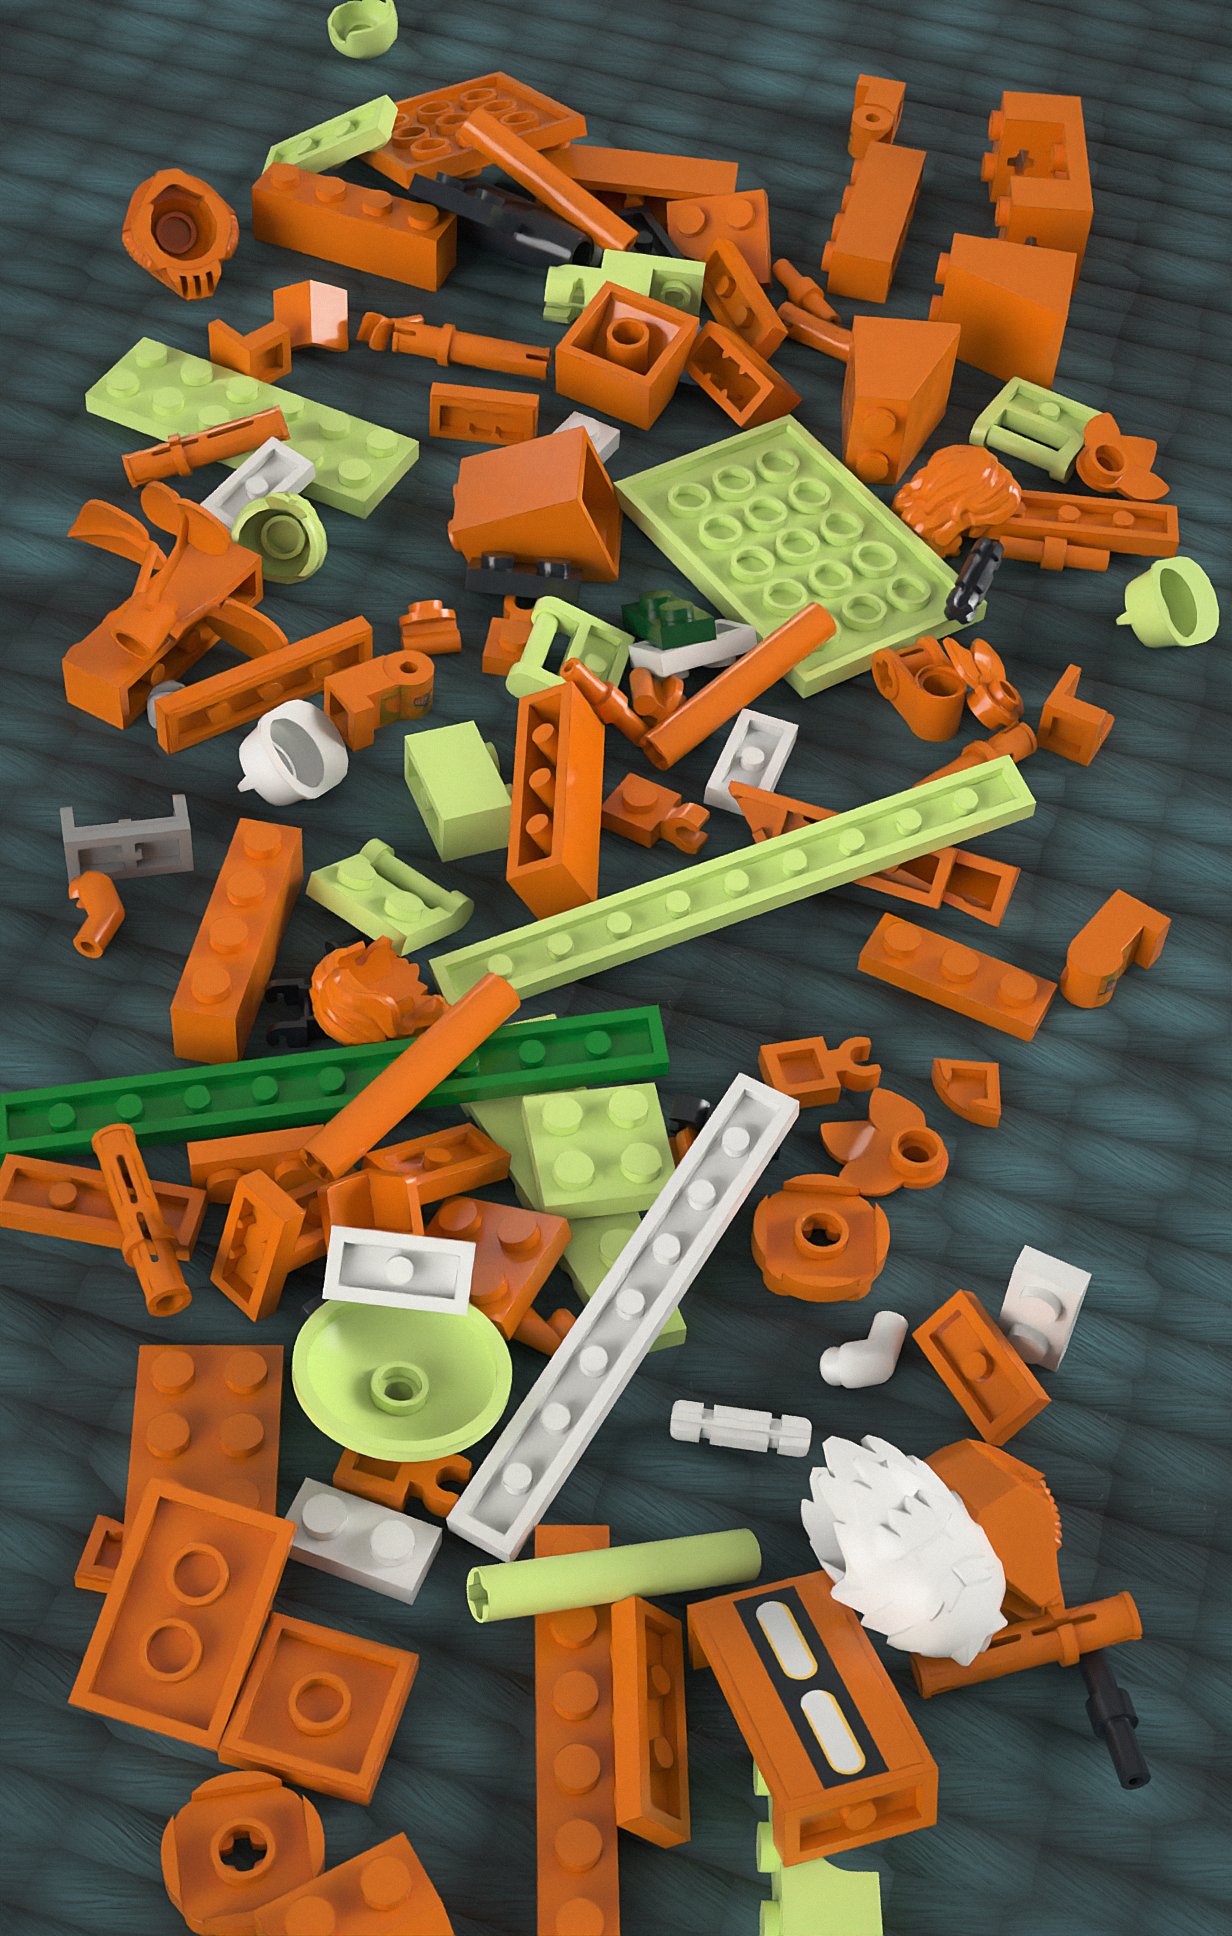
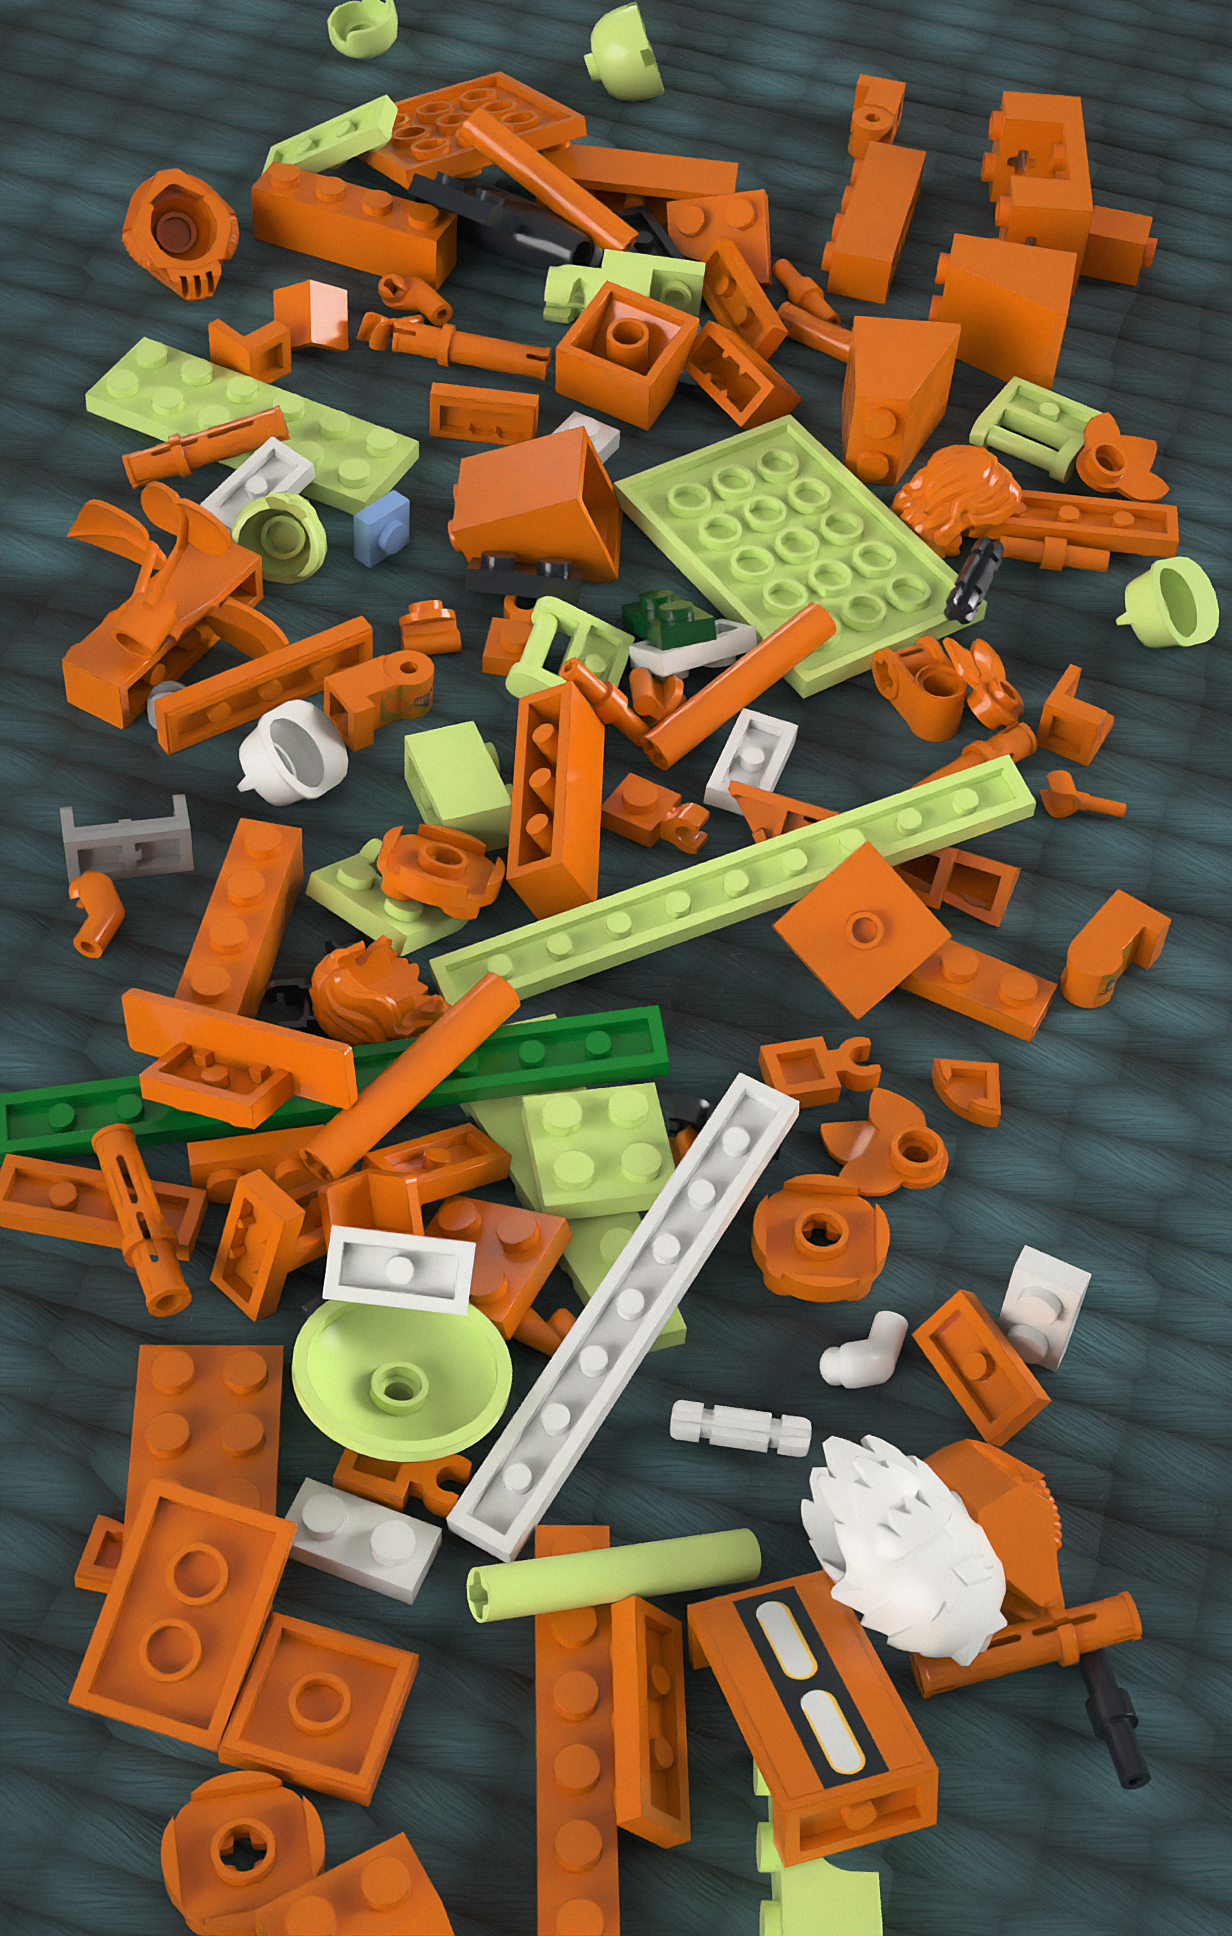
none -> orange bracket [121,988,358,1129]
none -> light blue plate [354,490,410,568]
none -> orange plate [377,824,506,920]
none -> orange arm [378,273,453,326]
none -> yellowish green cylinder [584,2,665,102]
none -> orange plate [771,841,952,1021]
none -> orange hand [1039,770,1126,818]
none -> orange brick [1080,205,1158,286]

